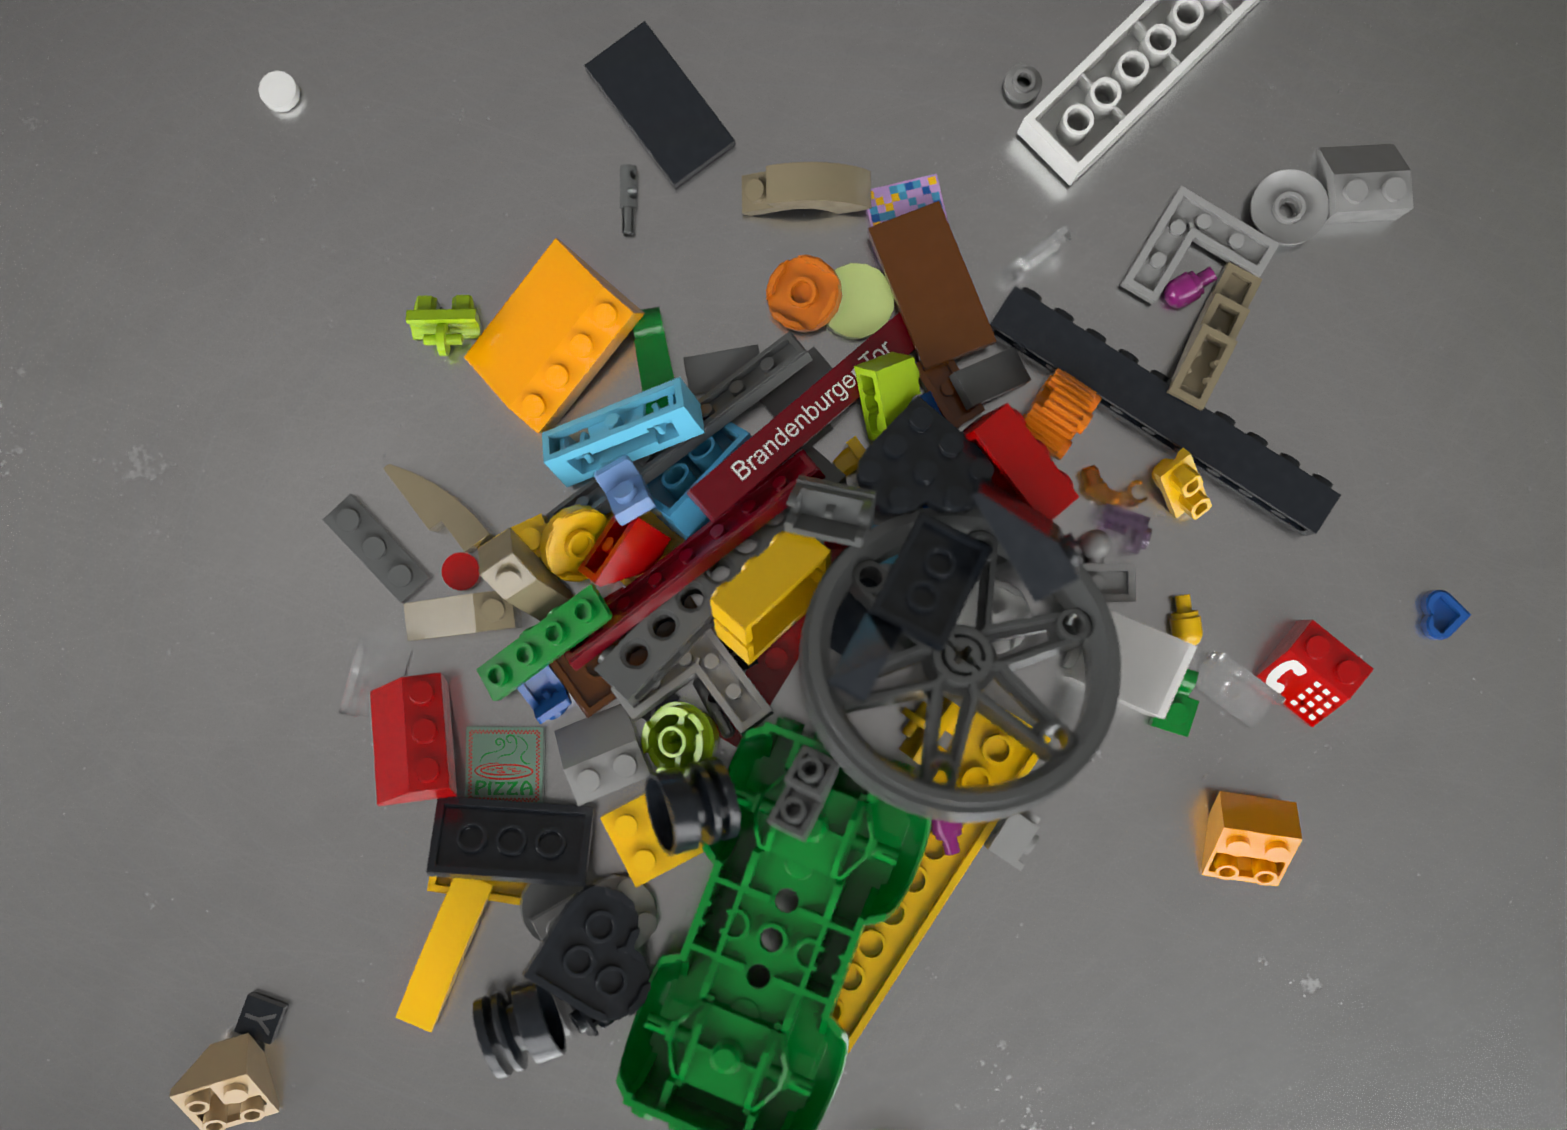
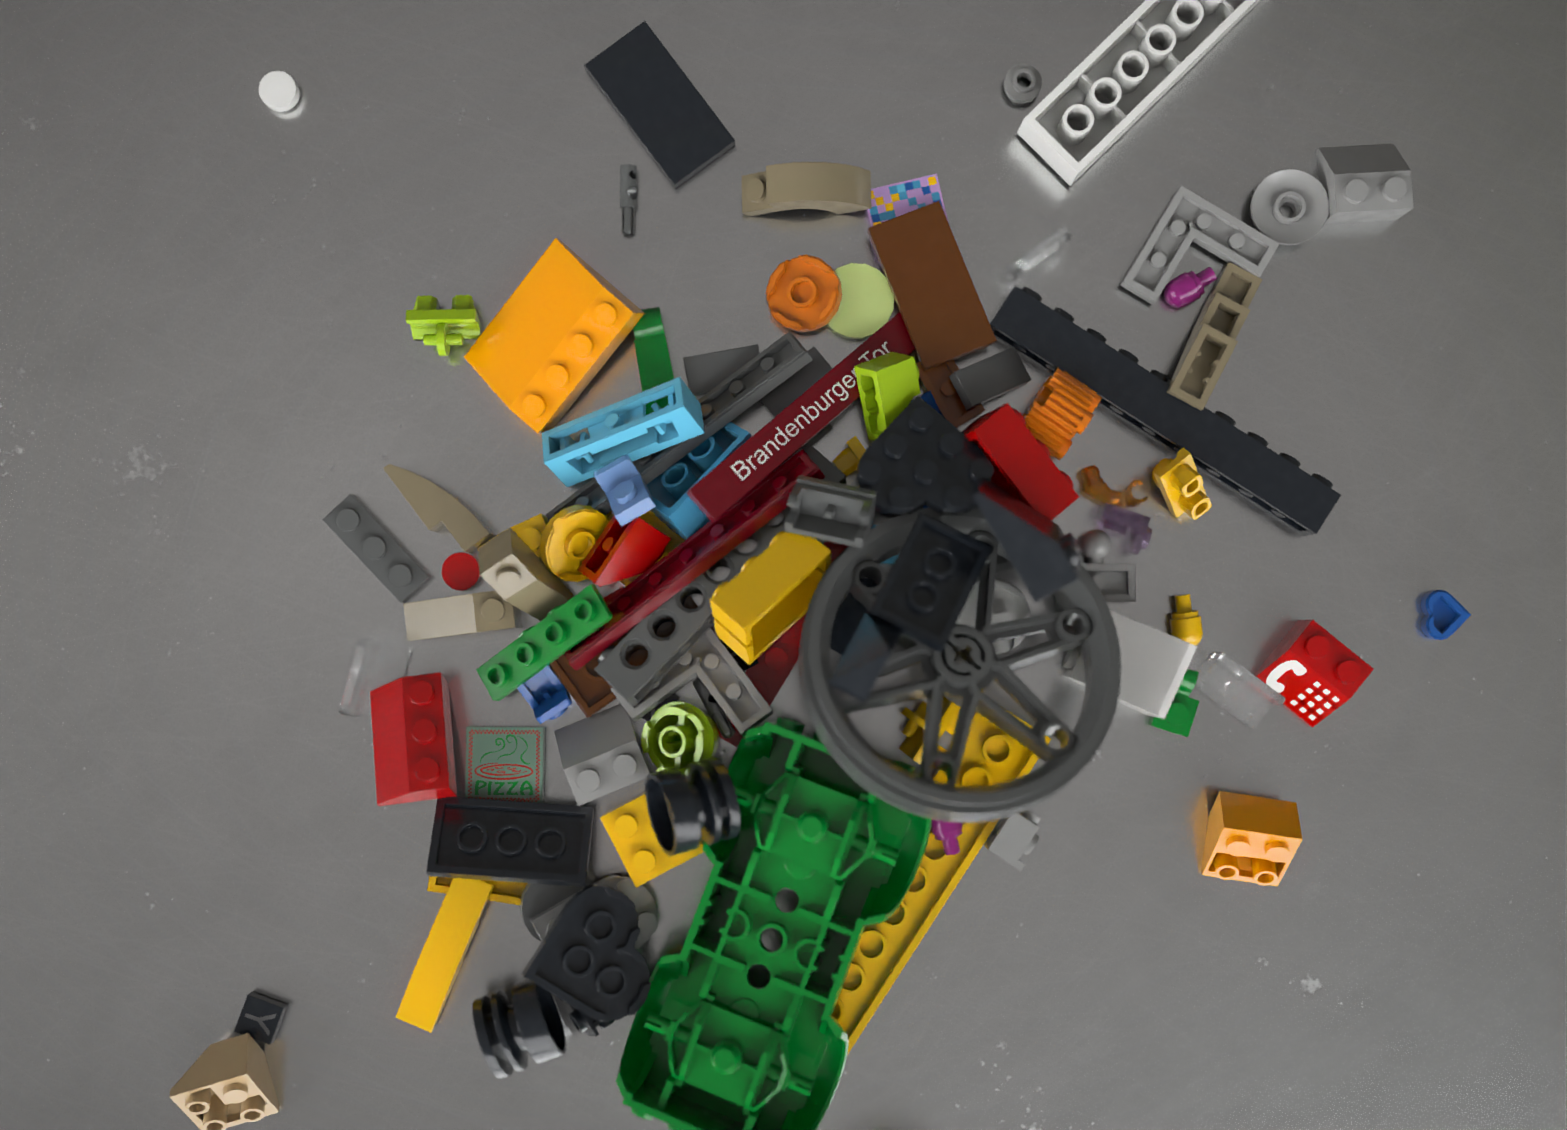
dark grey slope [767,745,840,843] -> none

